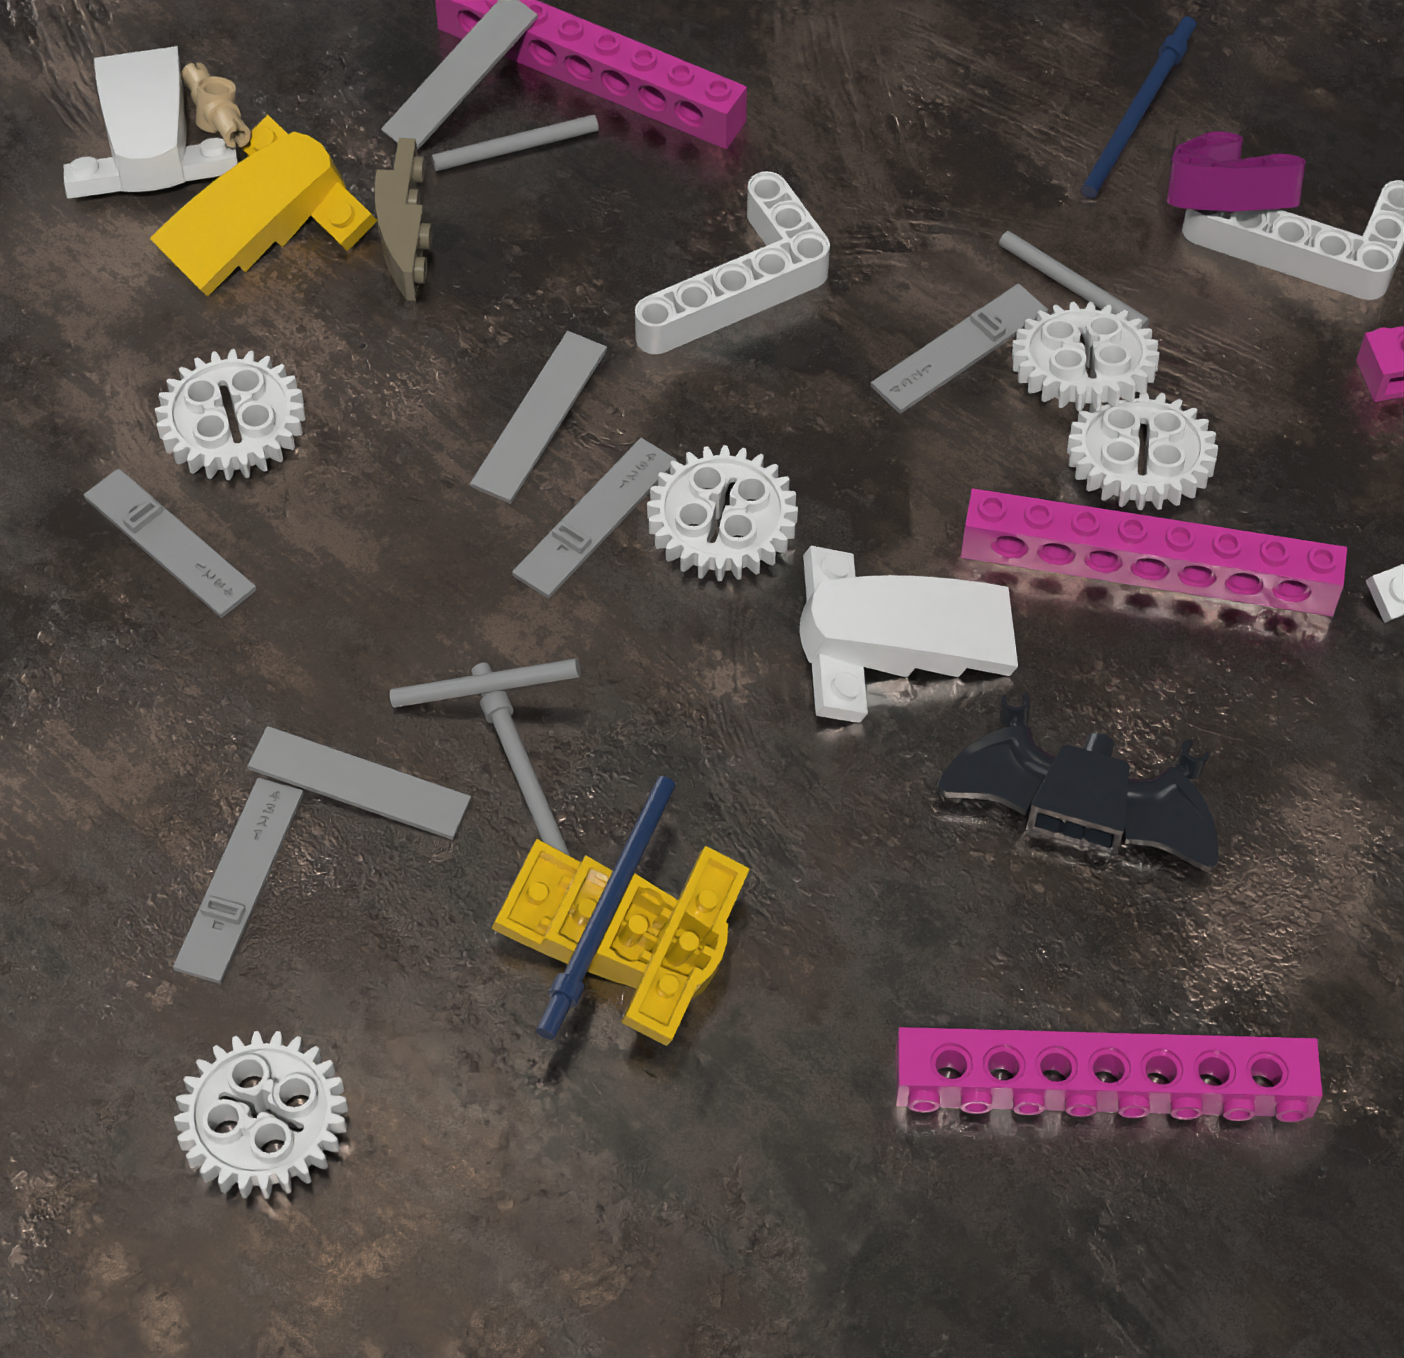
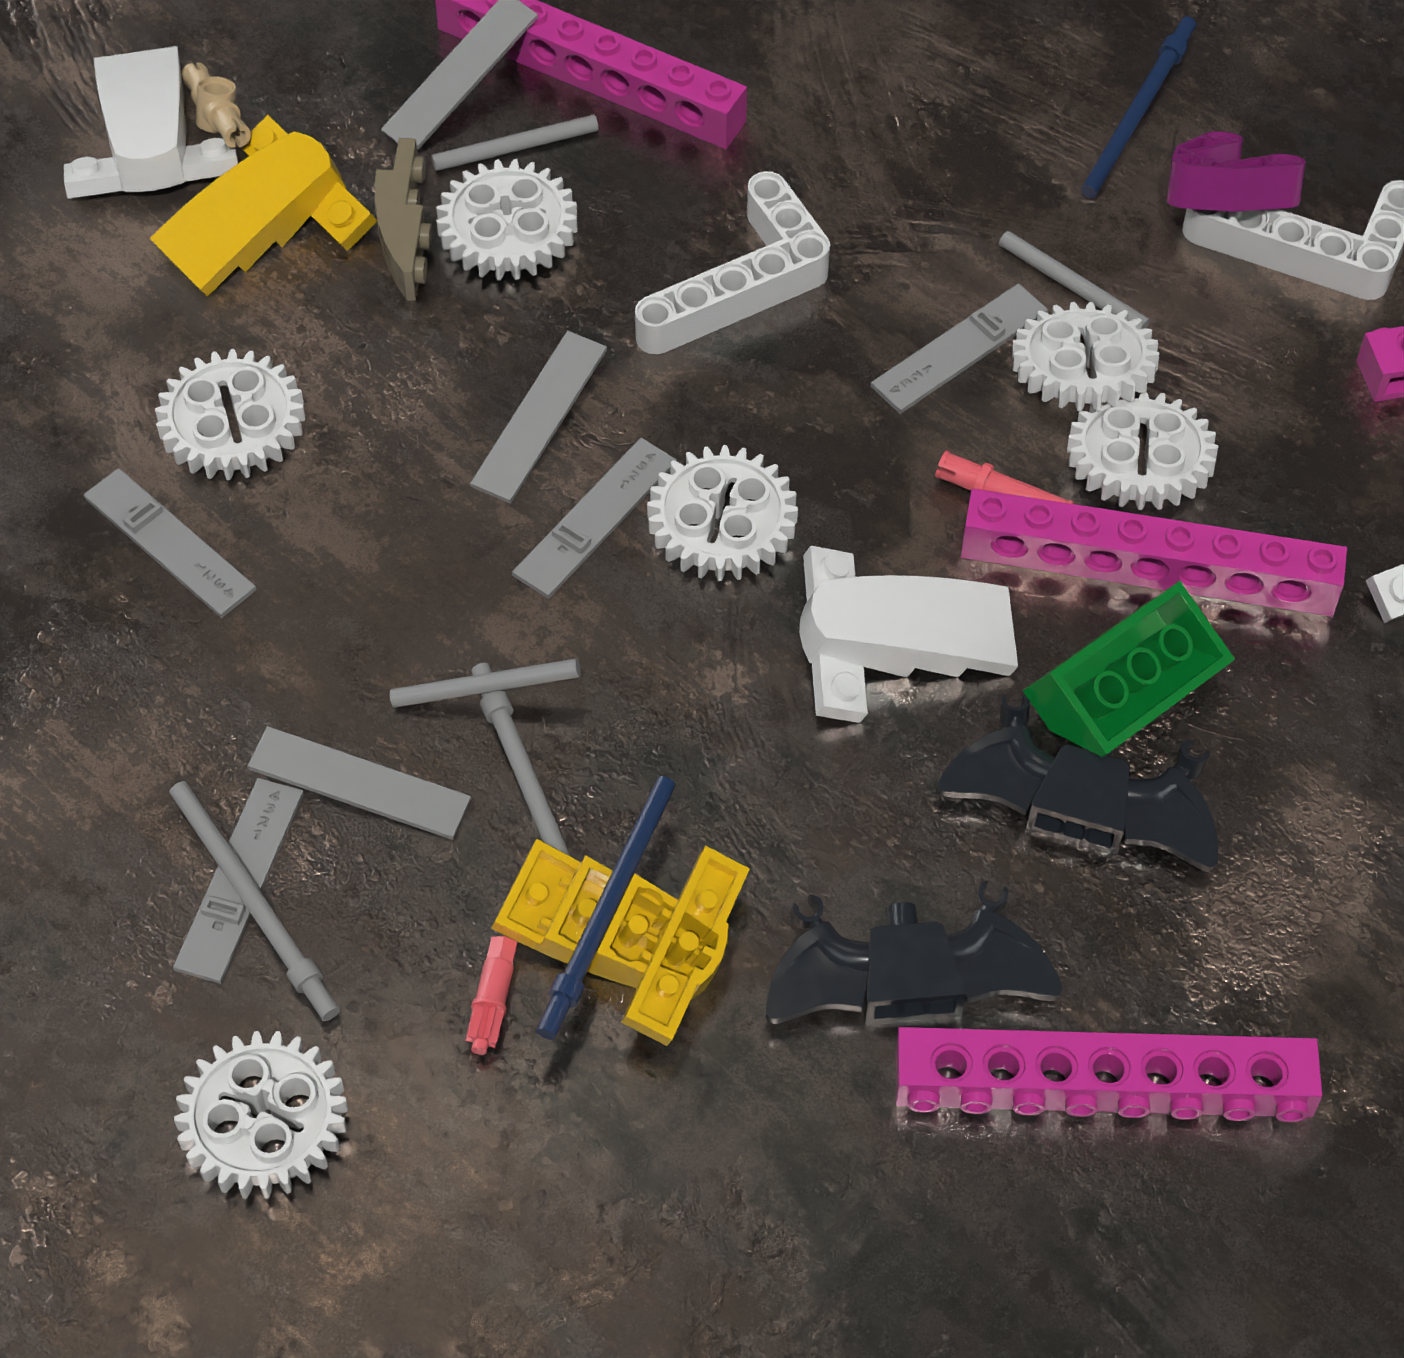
none -> light grey bar [170,781,340,1021]
none -> white gear [437,159,577,280]
none -> coral piece [465,936,517,1055]
none -> black torso [766,881,1063,1024]
none -> coral pin [935,450,1074,504]
none -> green slope [1022,581,1235,757]

